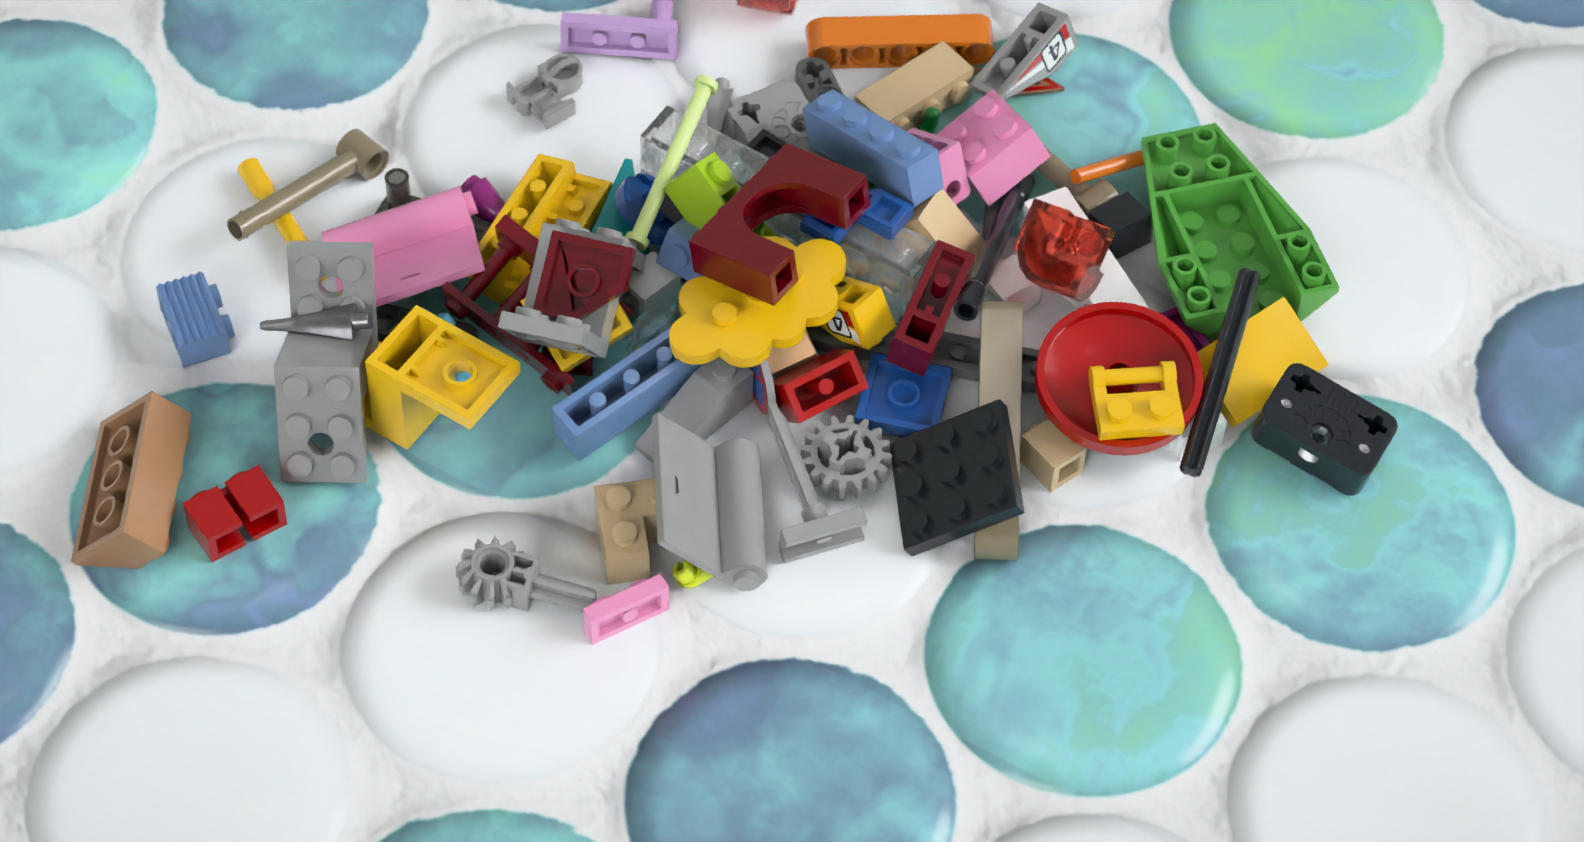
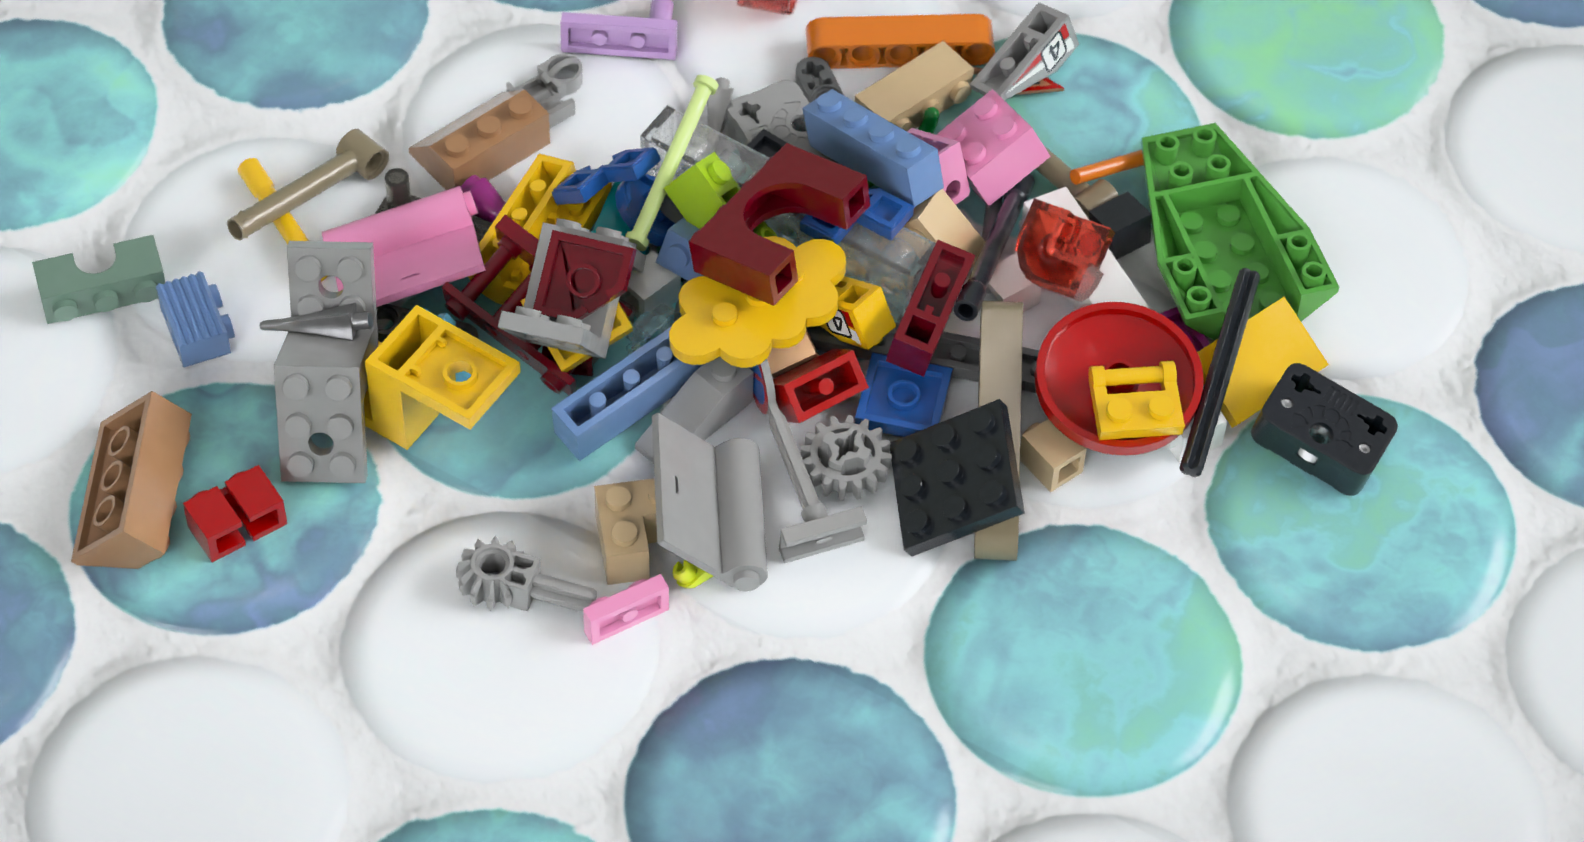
none -> sand green arch [32,235,165,324]
none -> medium nougat slope [408,89,550,190]
none -> blue tile [551,147,661,205]

